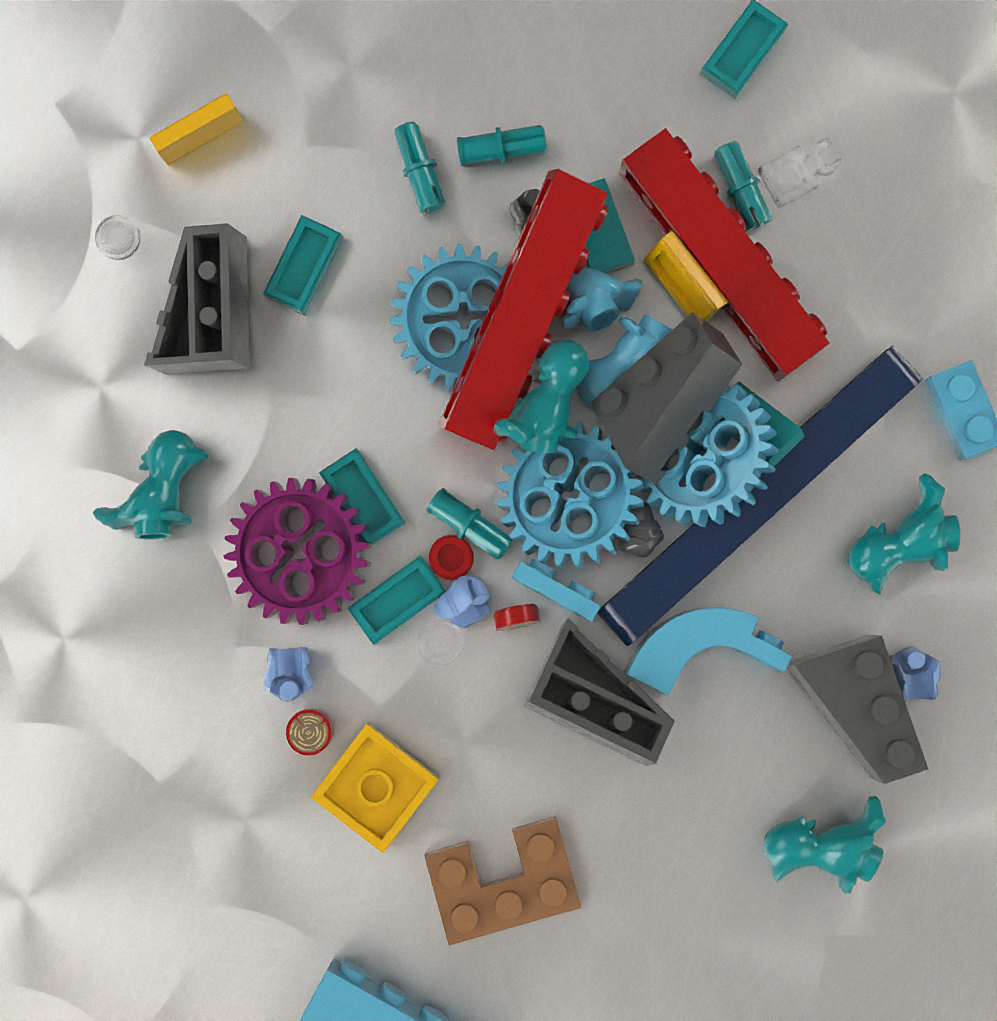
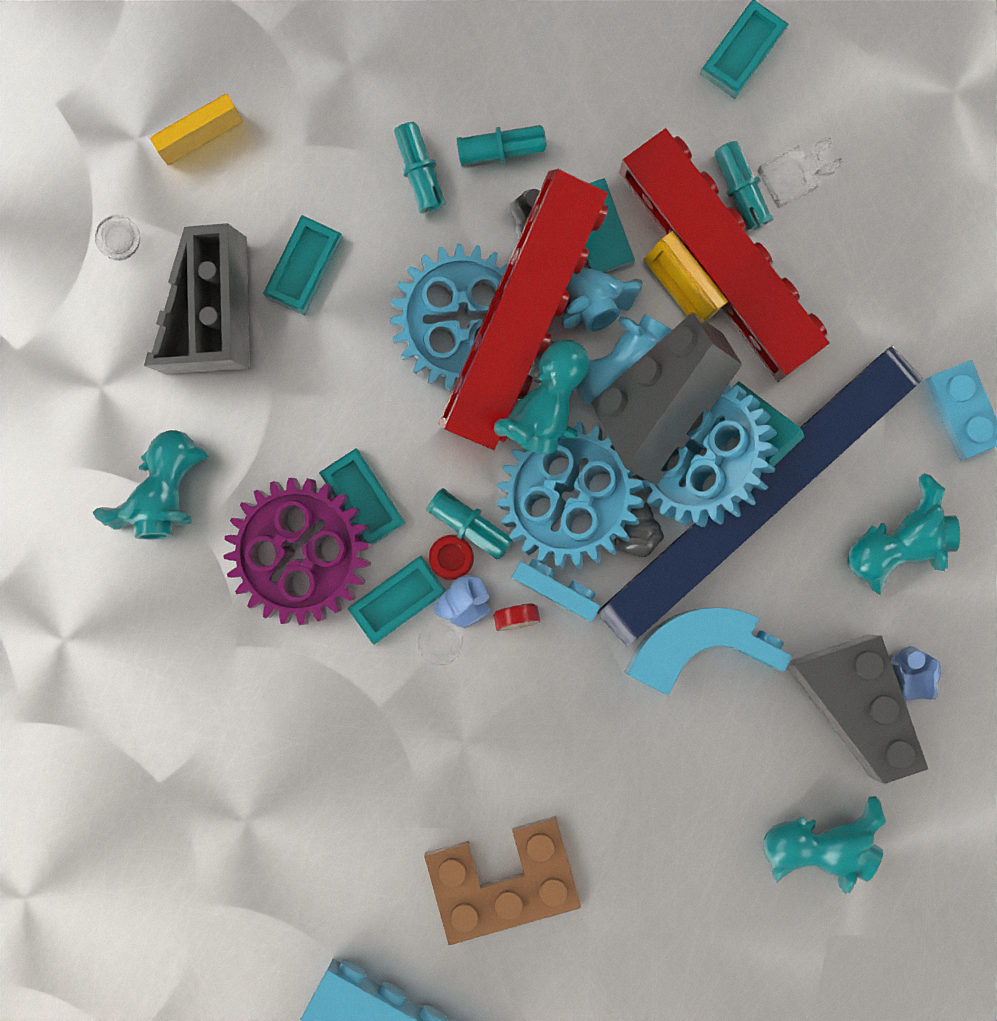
light blue arm [263,647,314,702] -> none
tile [286,709,333,756] -> none
yellow plate [311,723,440,853] -> none
dark grey wedge [524,618,675,766] -> none

